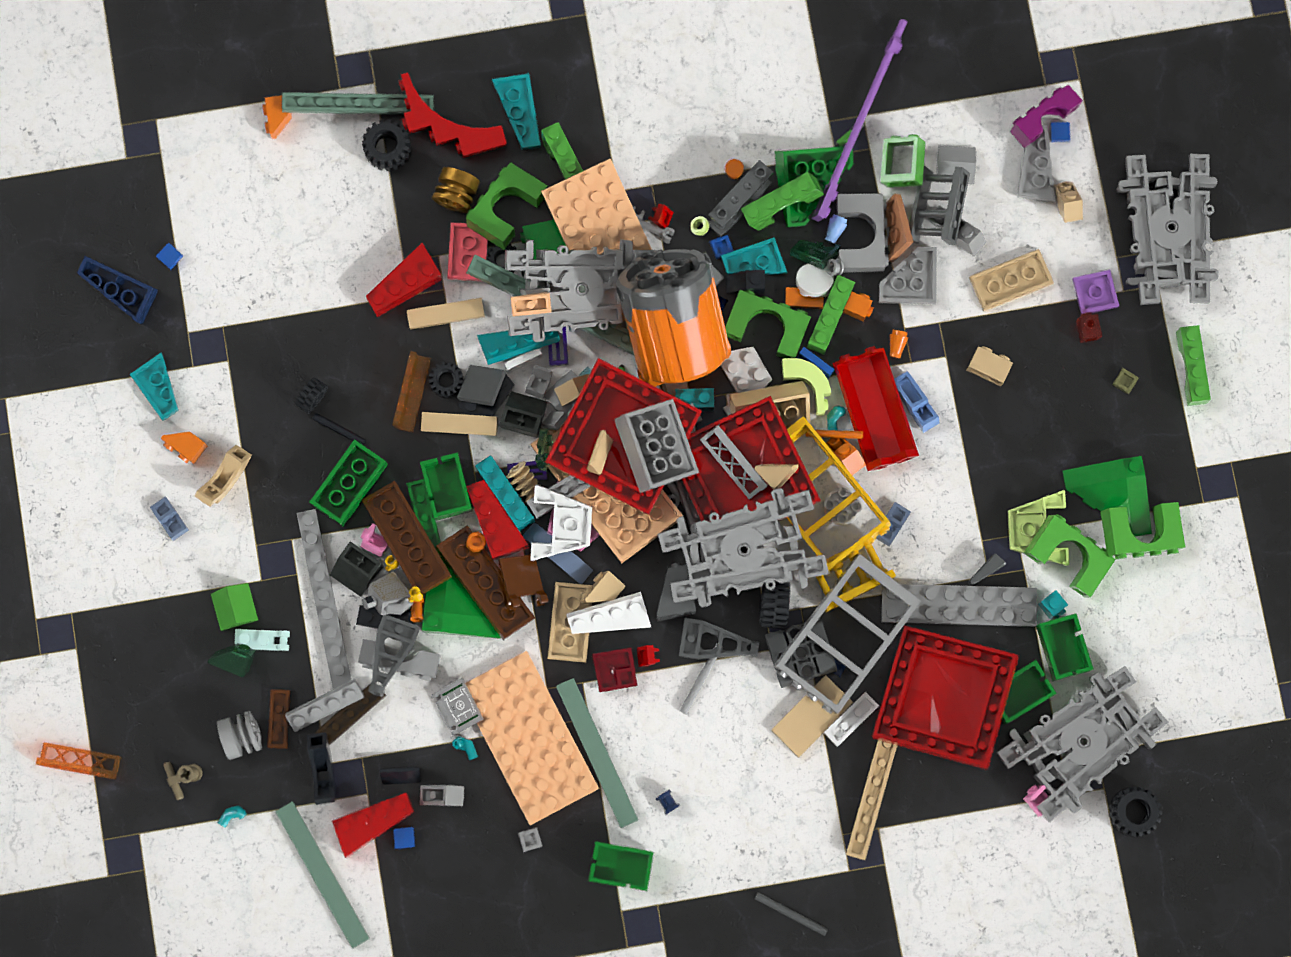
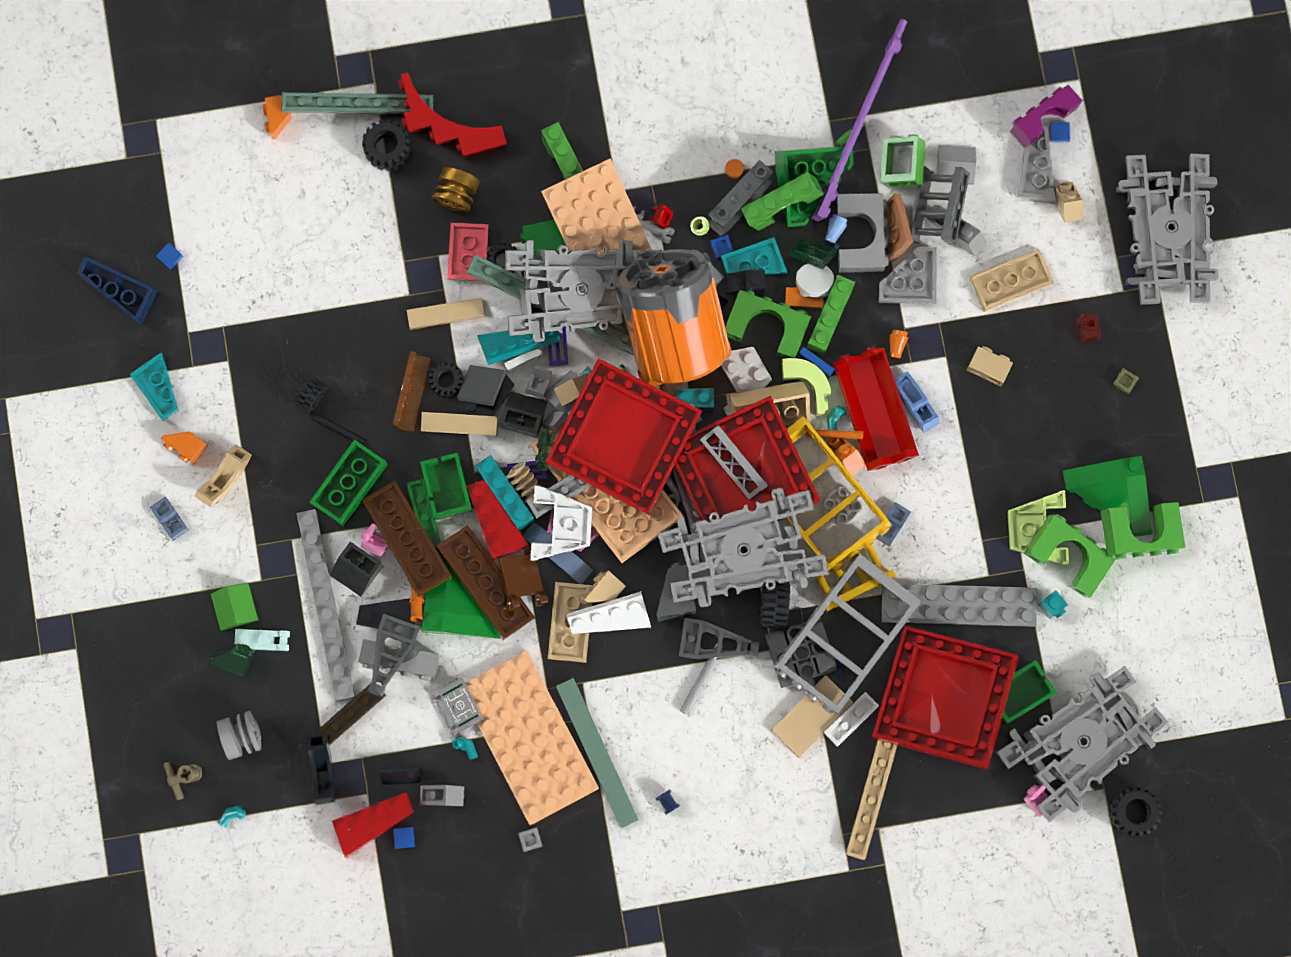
clear orange fence [35,742,121,780] -> none
reddish brown tile [267,689,291,749] -> none
sand green tile [275,802,370,949] -> none
light grey plate [285,679,364,732] -> none
light grey torso [362,555,423,615] -> none
red wedge [366,243,443,317] -> none
bright green arch [466,163,548,250] -> none
orange tile [466,532,486,552] -> none
teal wing [492,74,541,150] -> none
light nougat slope [510,292,552,316] -> none
tan slope [587,430,613,475] -> none
green piece [589,842,654,891] -> none
dark red plate [592,648,638,692] -> none
light grey slope [614,399,699,493] -> none
red tile [637,645,660,667] -> none
tan slope [755,464,798,489] -> none
dark grey bar [755,892,828,936] -> none
light grey bush [827,258,844,276] -> none
orange brick [843,292,874,322] -> none
dark grey slope [967,554,1007,586] -> none
green piece [1036,613,1094,682] -> none
medium lavender plate [1072,270,1119,315] -> none
bright green arch [1176,325,1211,406] -> none

